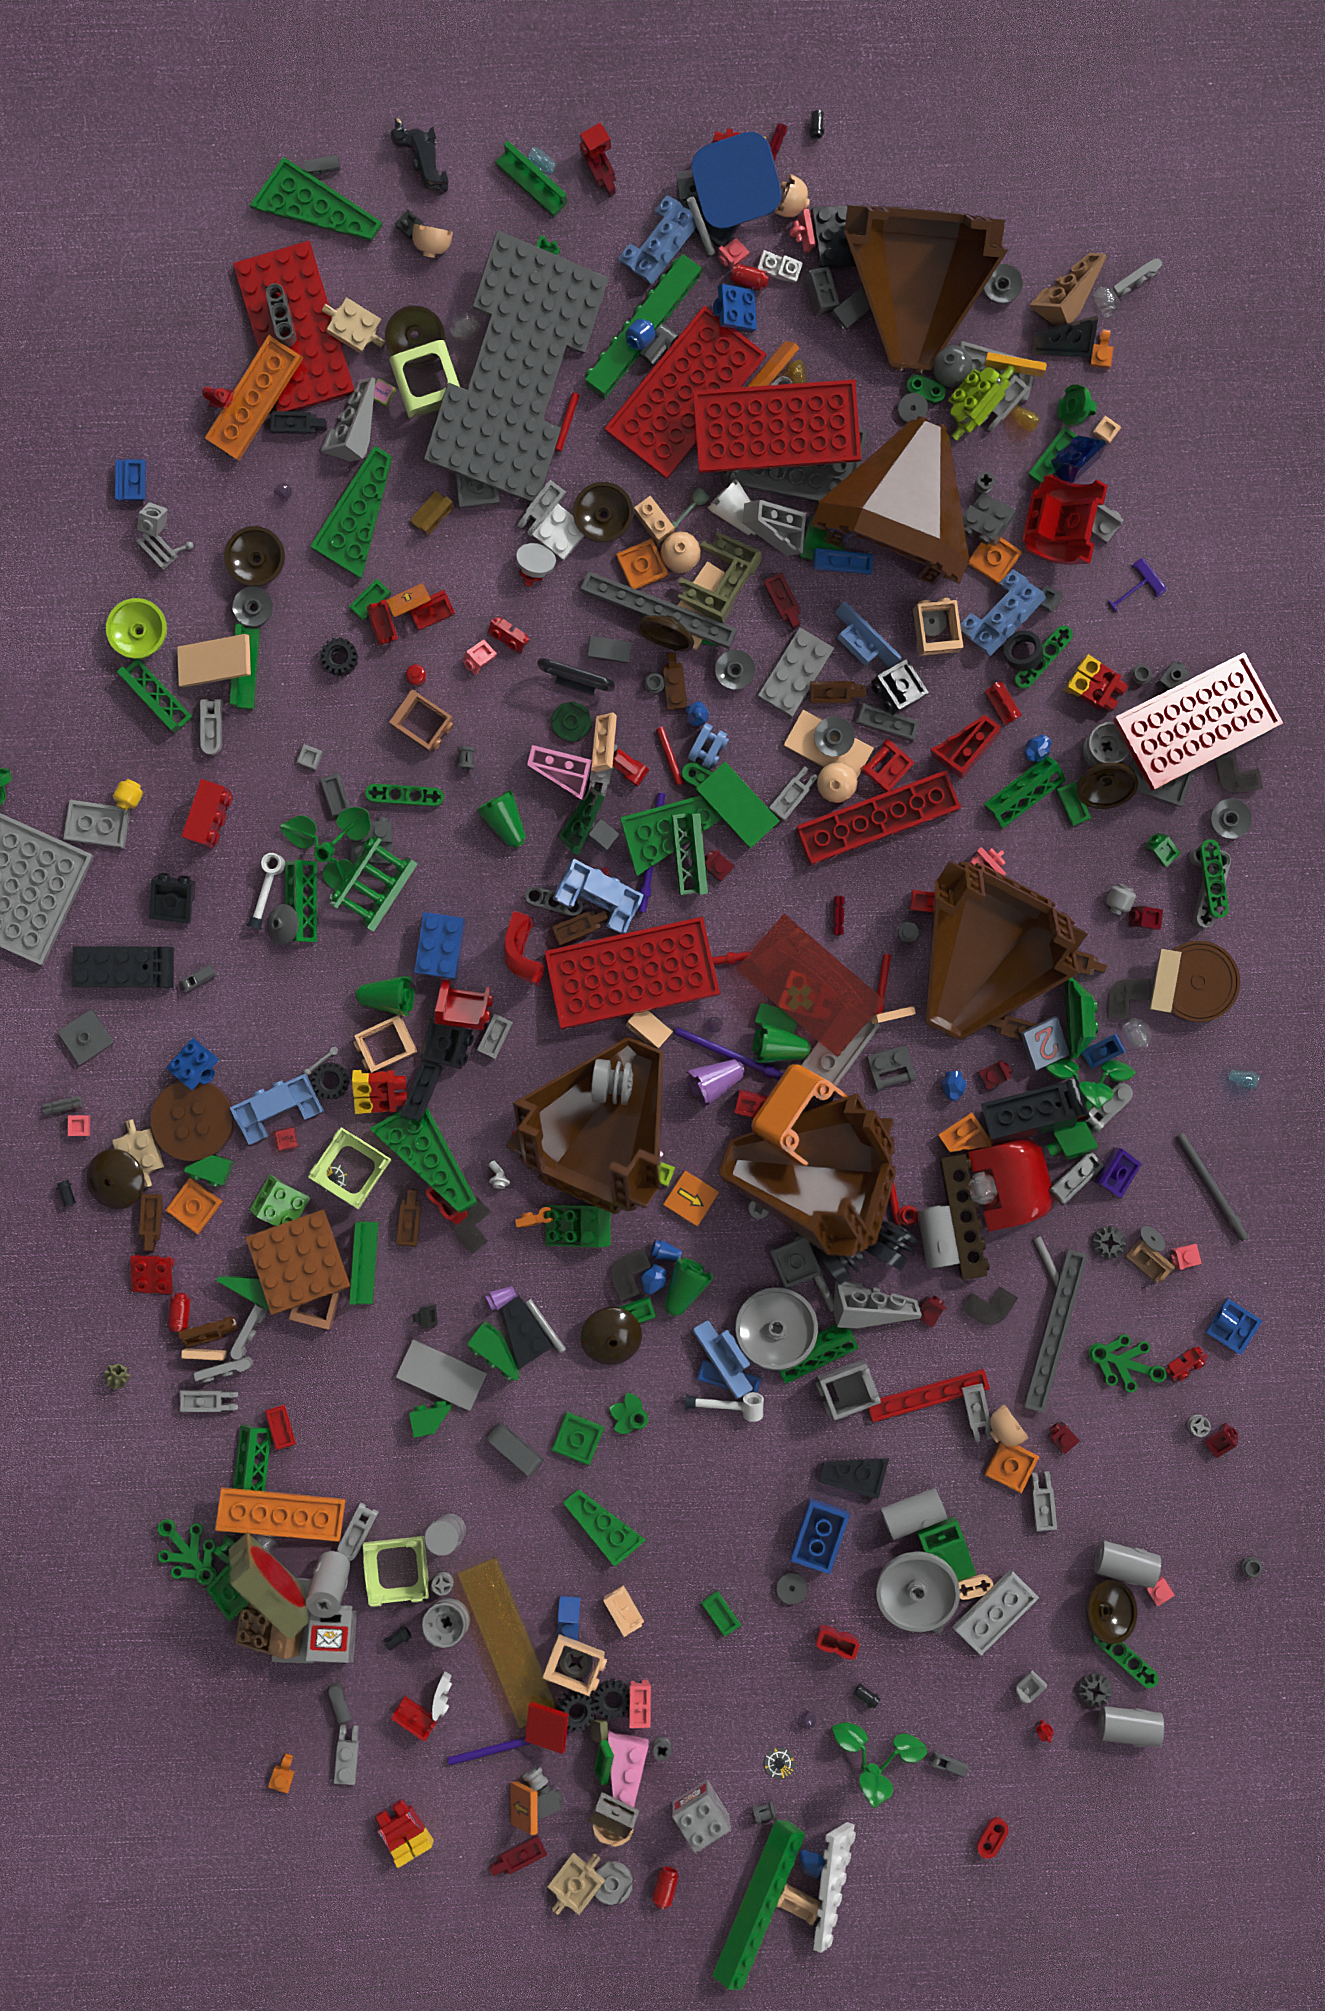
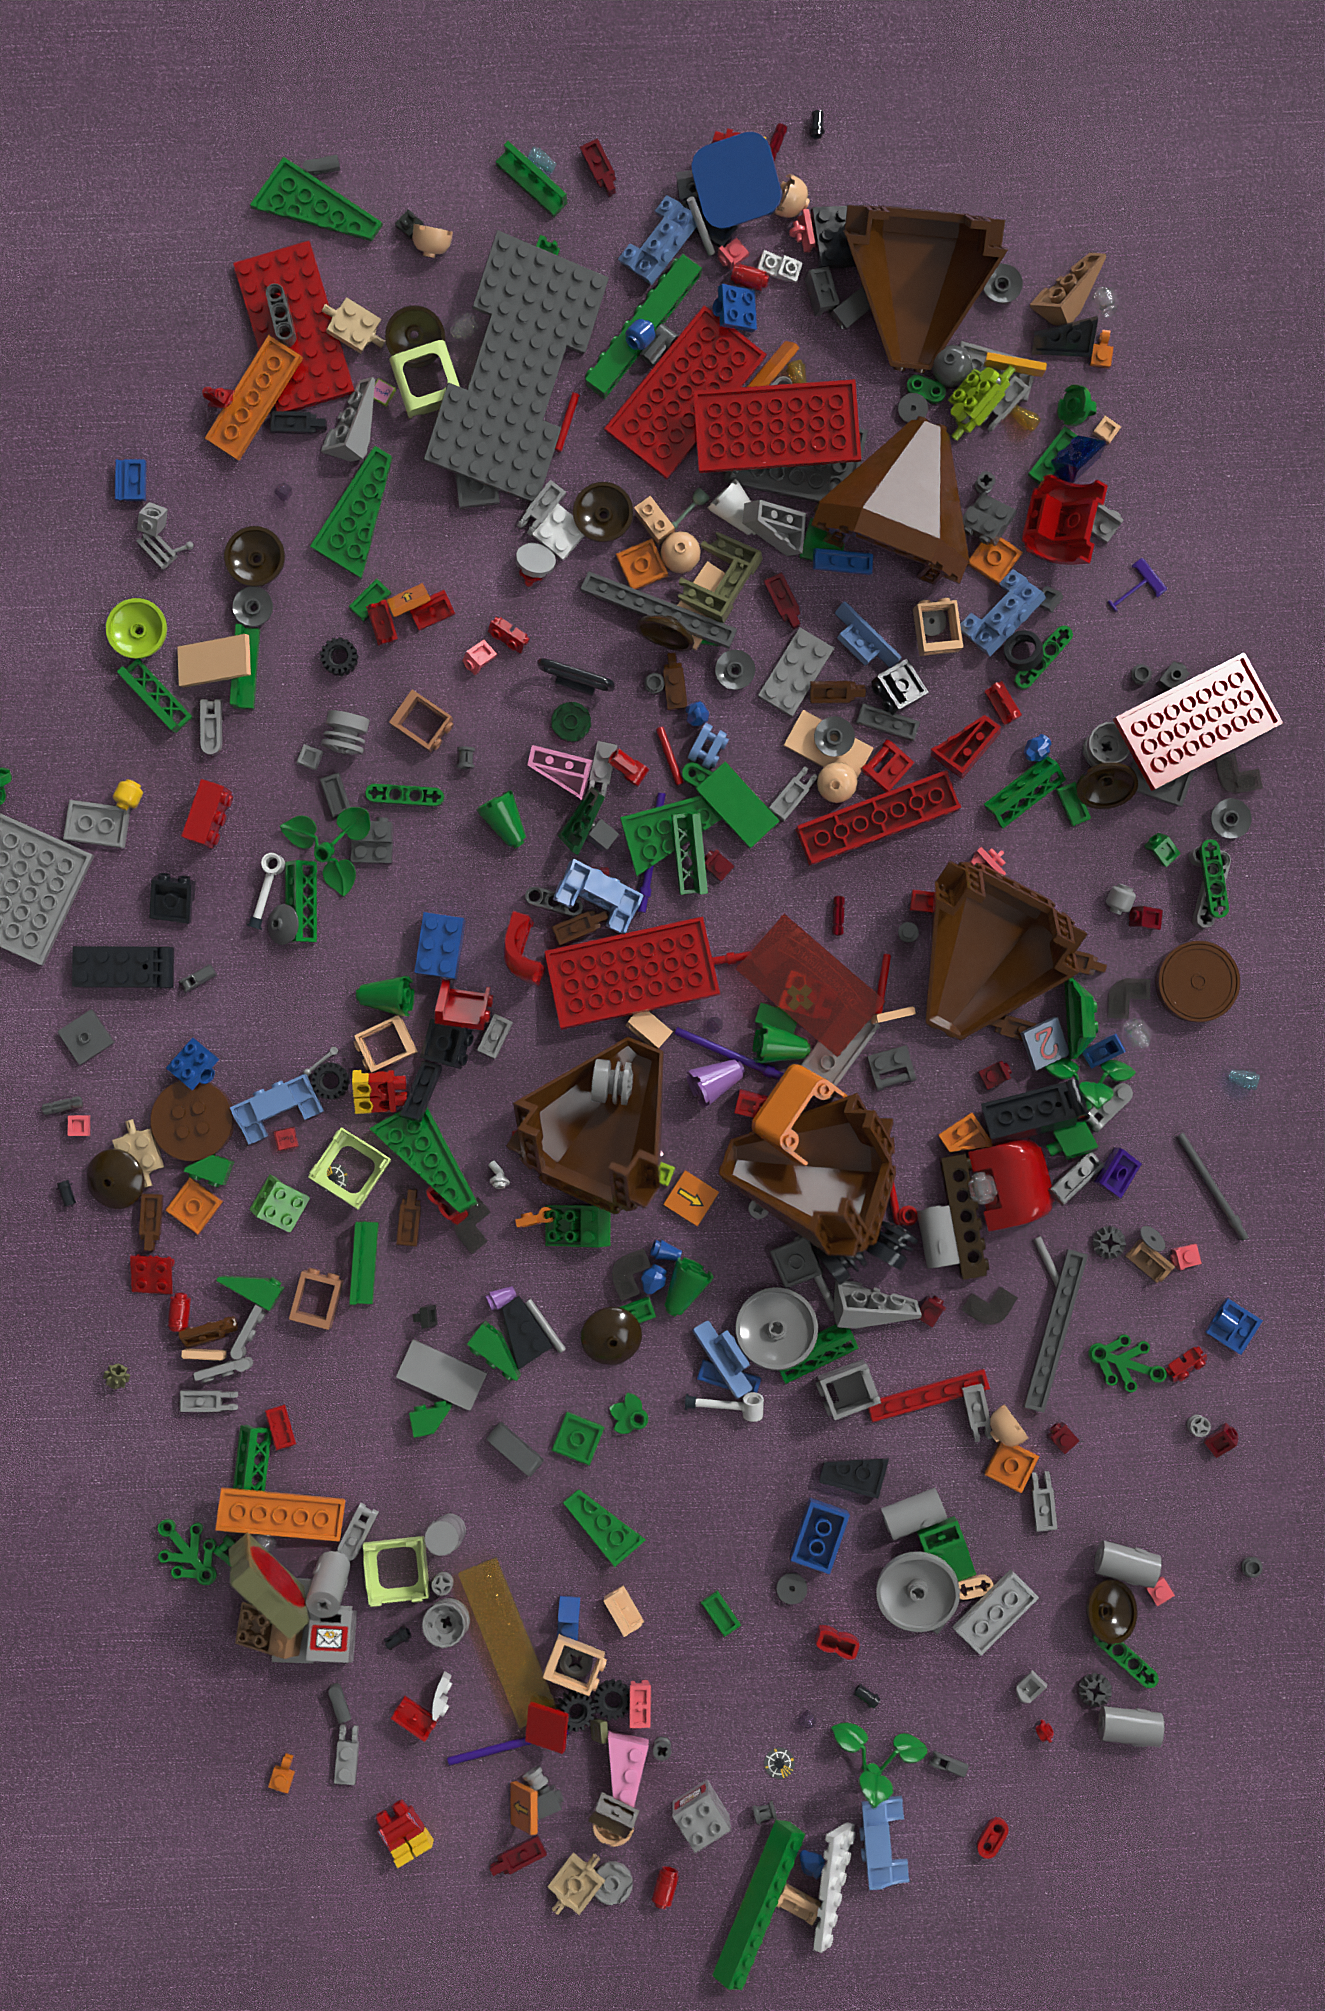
green tile [205,1564,250,1621] -> none
dark orange plate [246,1209,351,1315] -> none
green fence [329,835,418,932] -> none
black animal [391,118,449,195] -> none
red piece [406,664,427,686] -> none
pearl gold panel [410,491,454,536] -> none
red brick [579,122,611,160] -> none
dark grey slope [586,636,632,664] -> none
light nougat tile [591,712,617,772] -> none
green tile [594,1740,614,1785] -> none
blue rock [942,1071,967,1102] -> none
red hips [1064,654,1128,712] -> none
light grey hinge [1110,258,1162,301] -> none
tan tile [1149,949,1182,1013] -> none
none -> light grey wheel [321,710,370,755]
none -> medium blue bracket [859,1796,909,1890]

